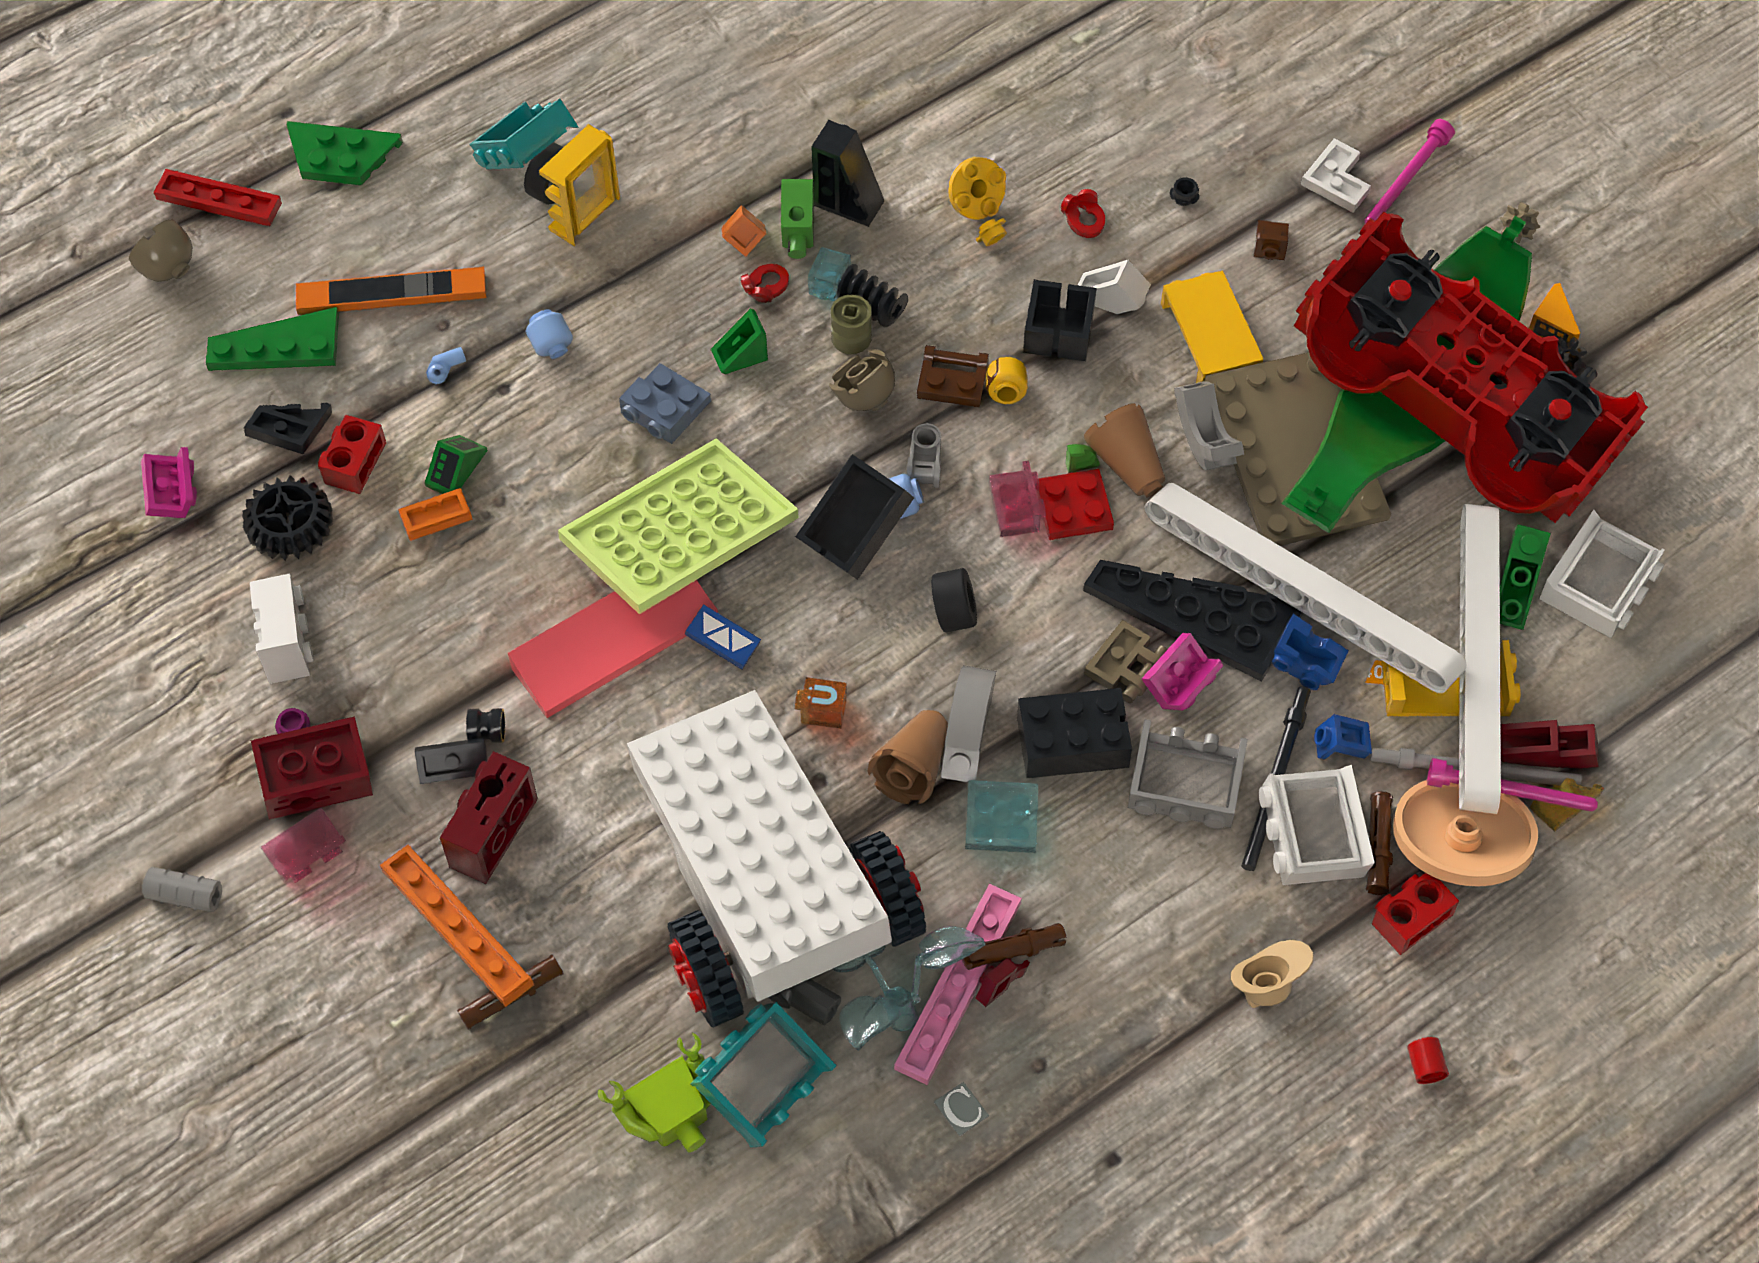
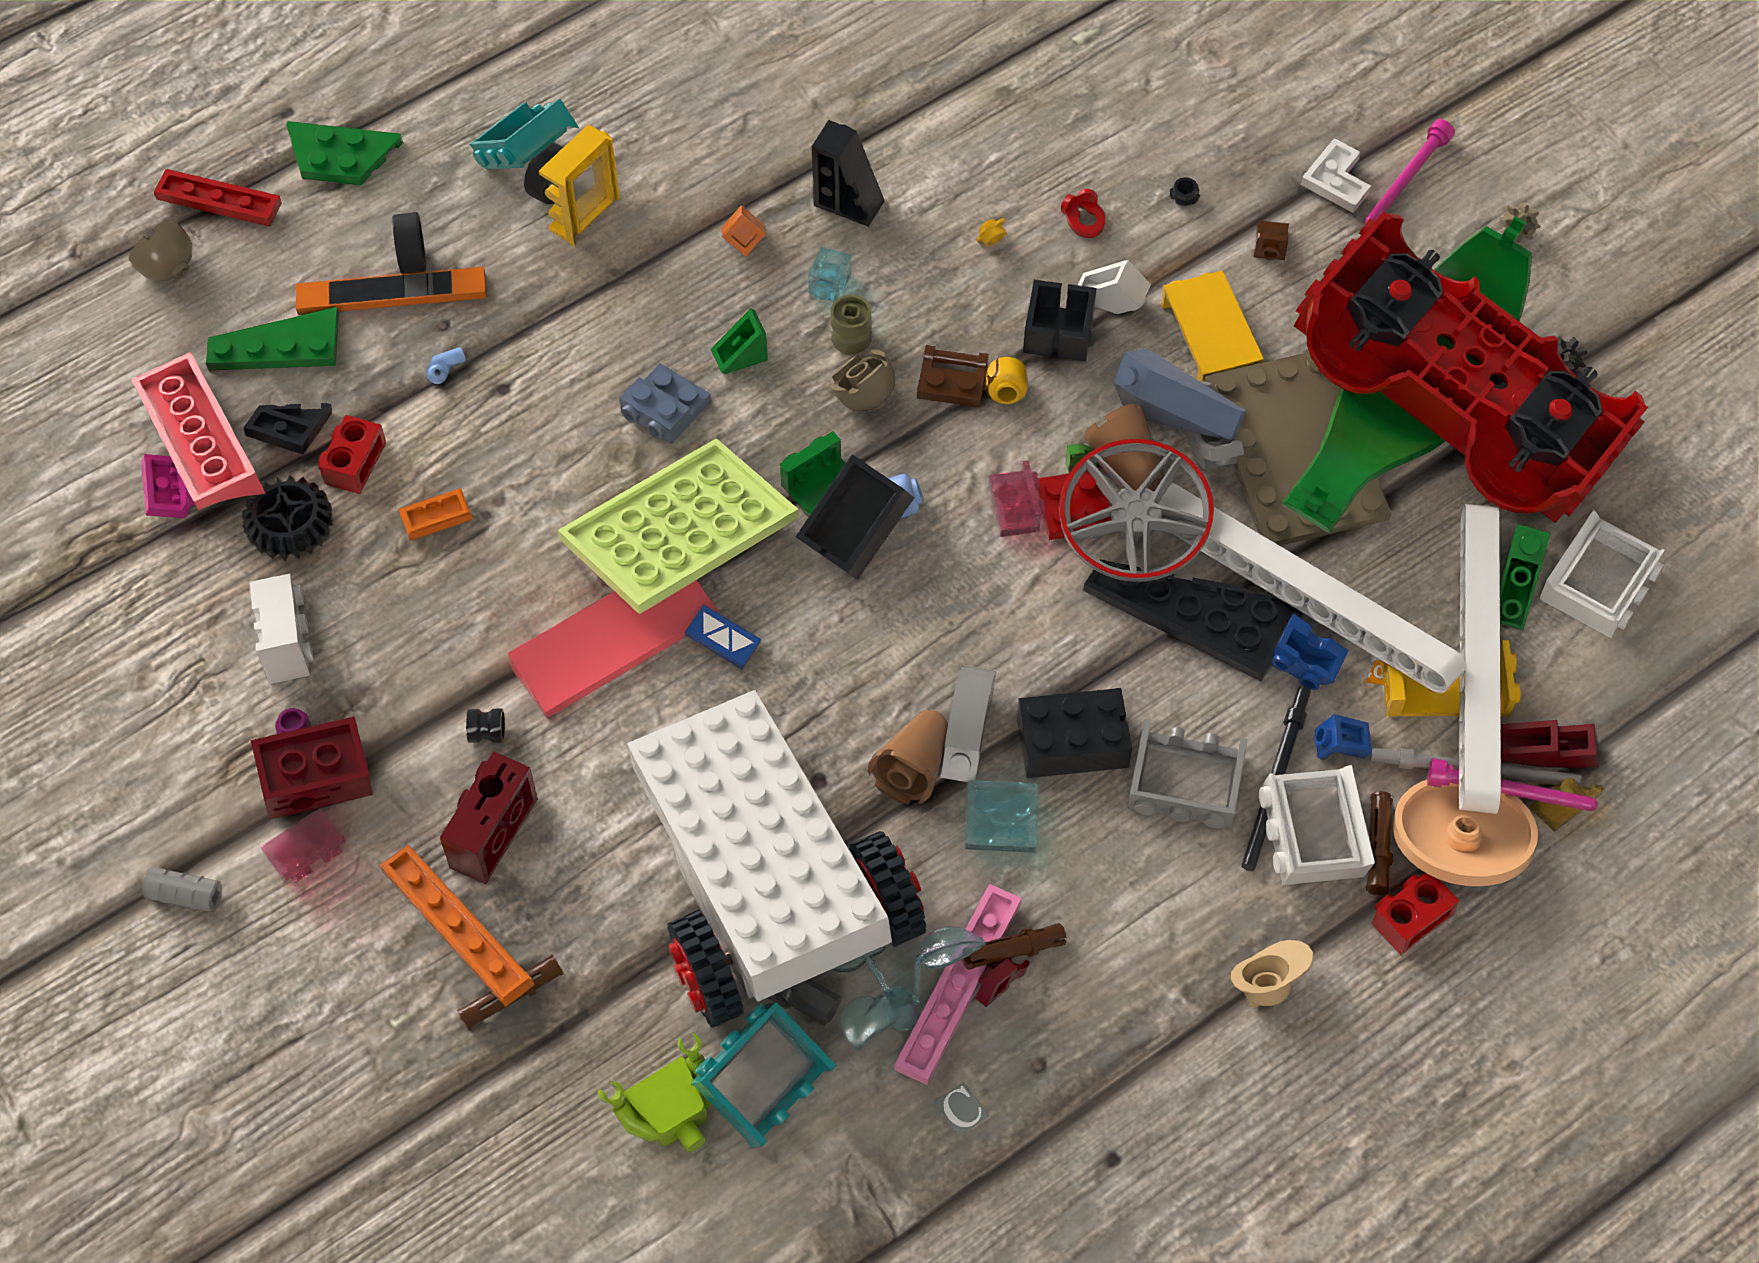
black plate [415,738,488,784] -> none
green slope [425,435,488,494] -> none
light blue head [526,309,573,359] -> none
red piece [740,264,789,303] -> none
bright green torso [781,179,814,259] -> none
clear orange brick [795,677,847,729] -> none
black piece [837,264,908,327] -> none
light grey piece [907,423,941,488] -> none
black tyre [931,568,977,632] -> none
yellow plate [948,157,1006,220] -> none
dark tan plate [1084,620,1168,703] -> none
dark pink bracket [1142,633,1224,711] -> none
red beam [1407,1037,1449,1084] -> none
light orange slope [1529,283,1580,353] -> none
none -> coral arch [131,352,265,510]
none -> black tyre [392,212,426,274]
none -> green bracket [780,431,846,517]
none -> light grey wheel [1059,439,1214,582]
none -> sand blue wedge [1114,348,1246,440]

